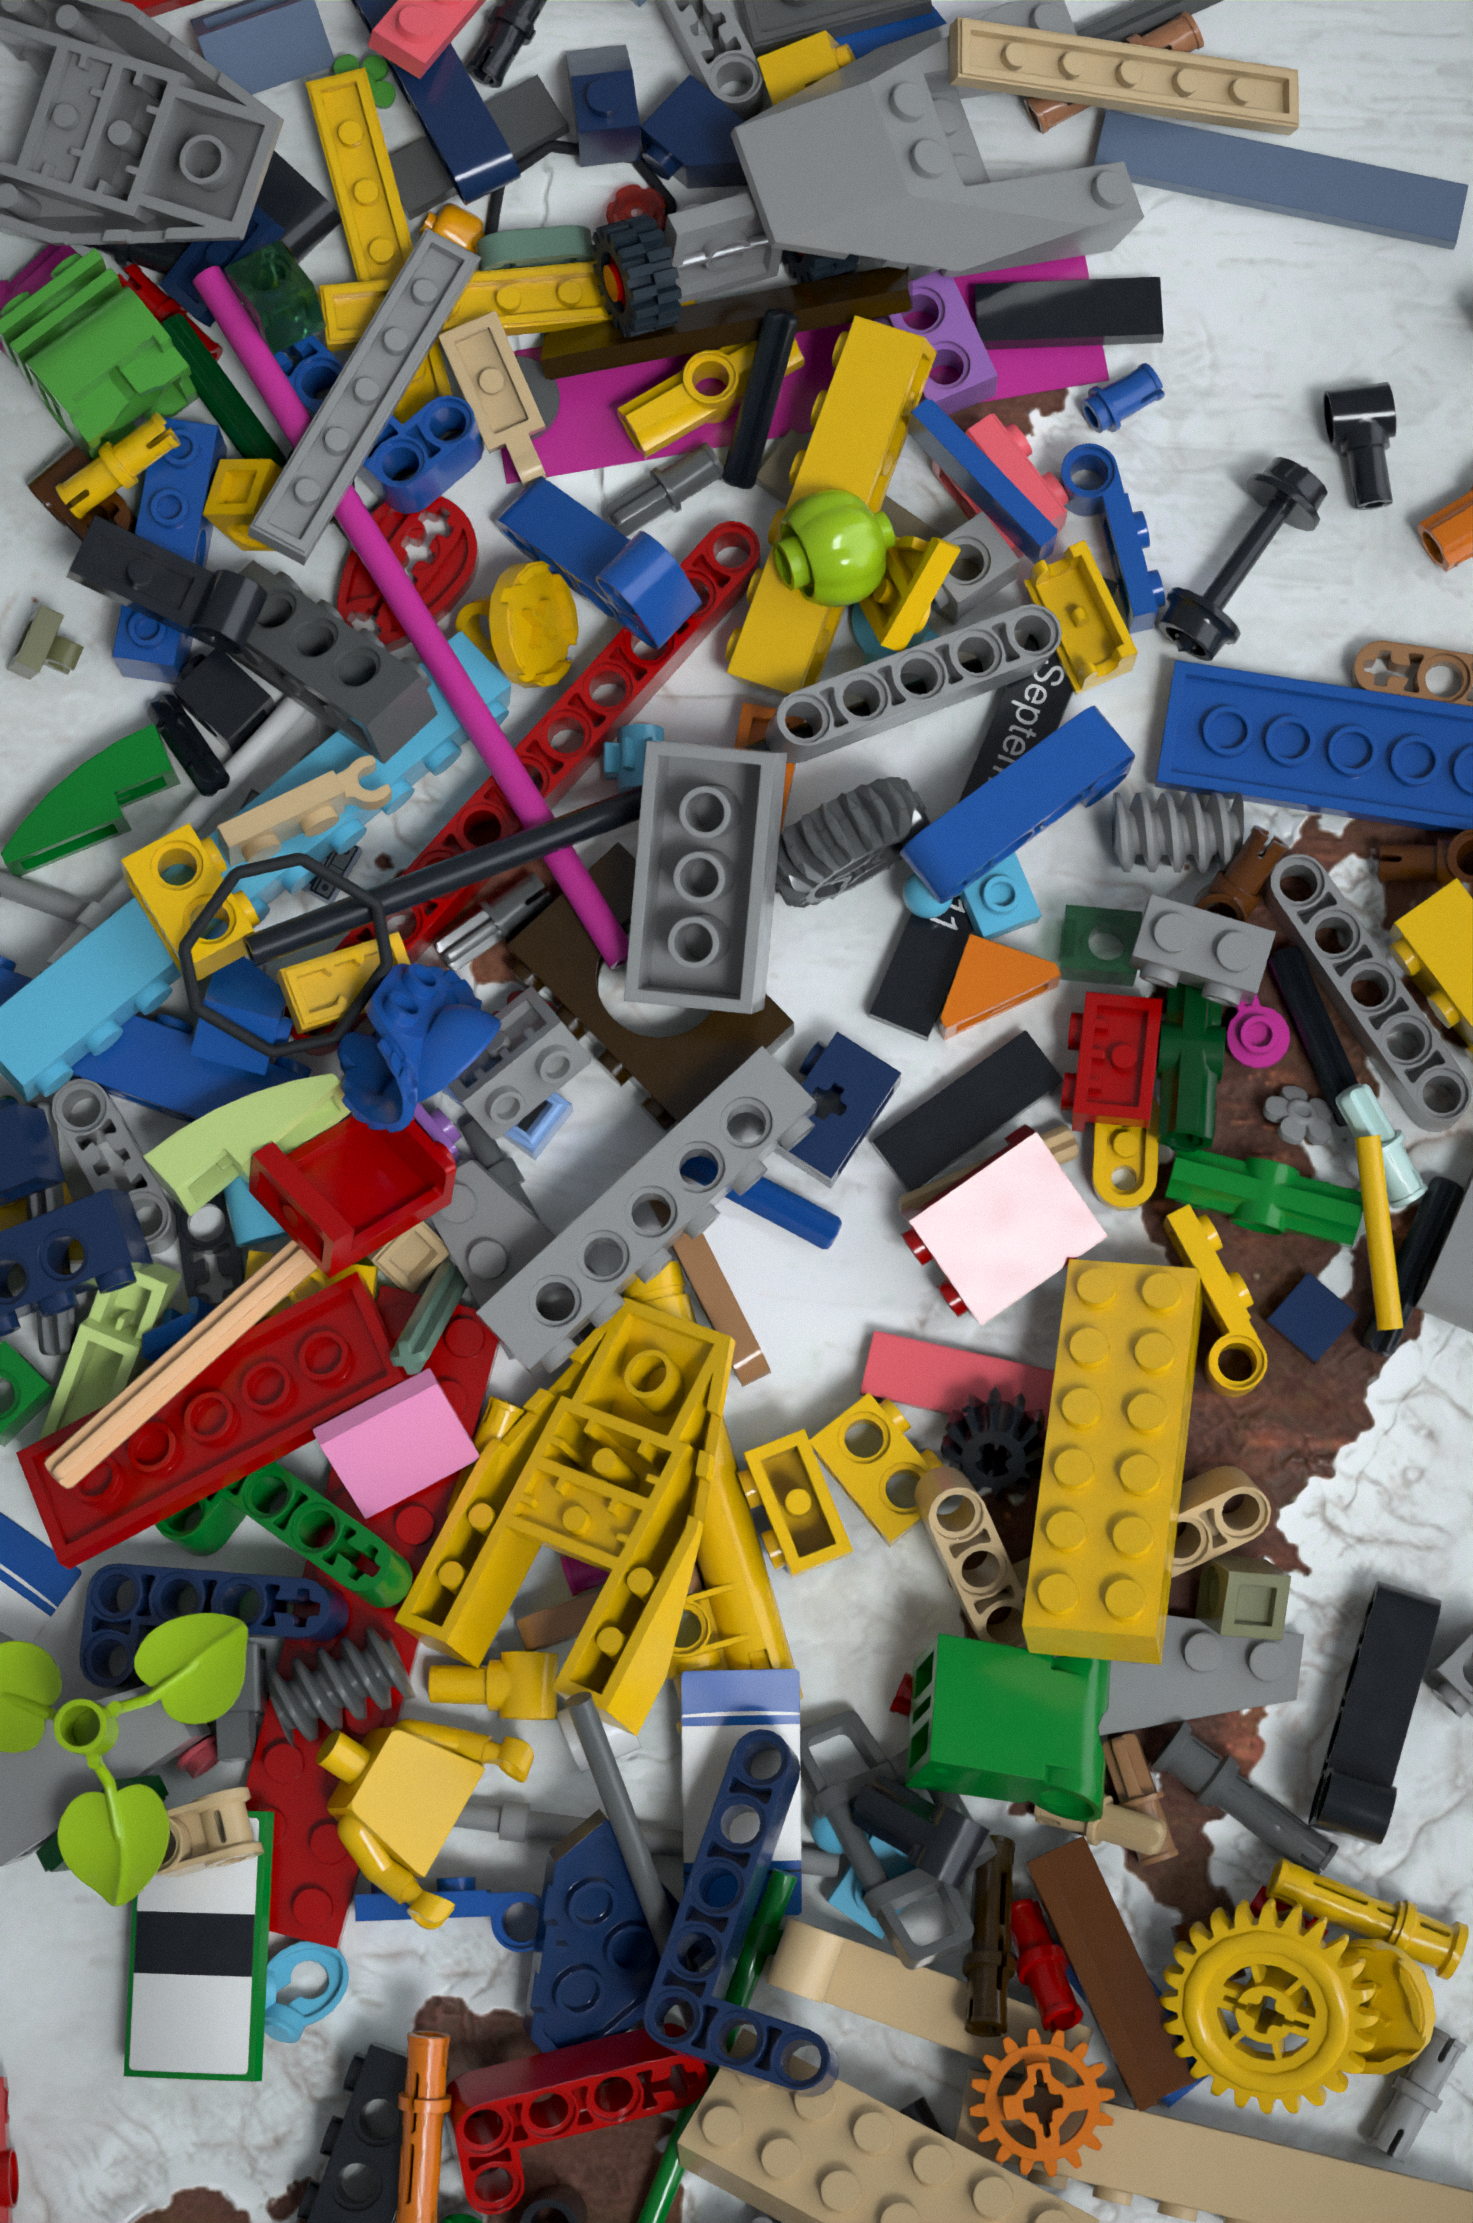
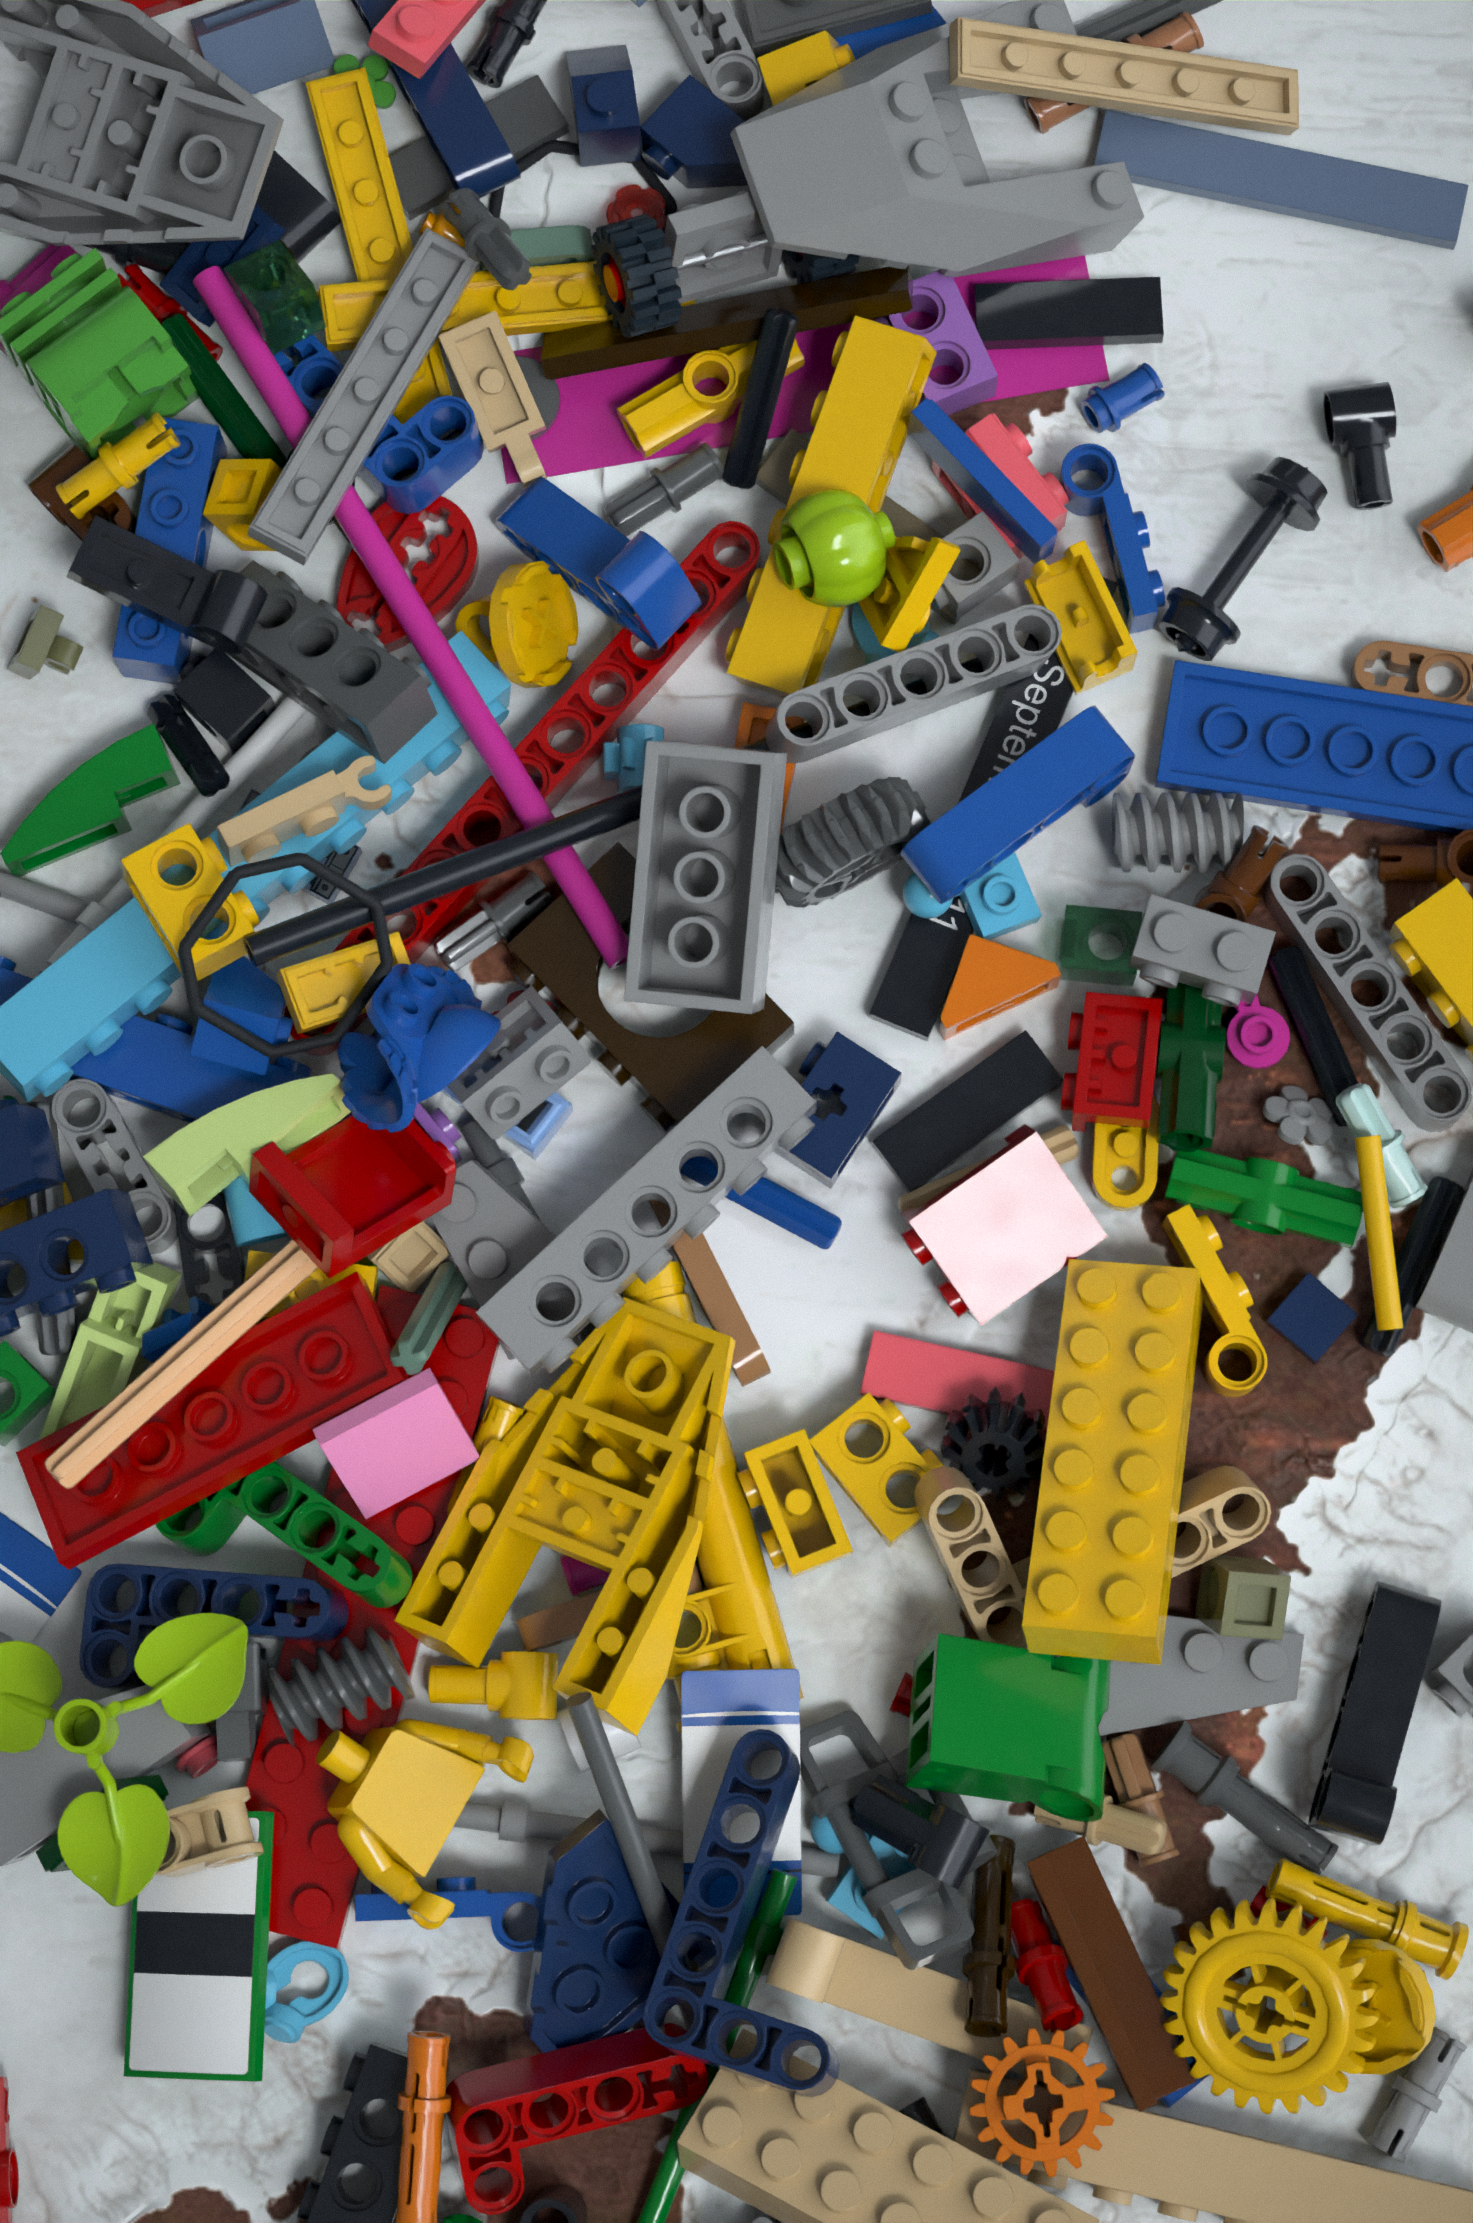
none -> dark grey axle [442,188,531,291]

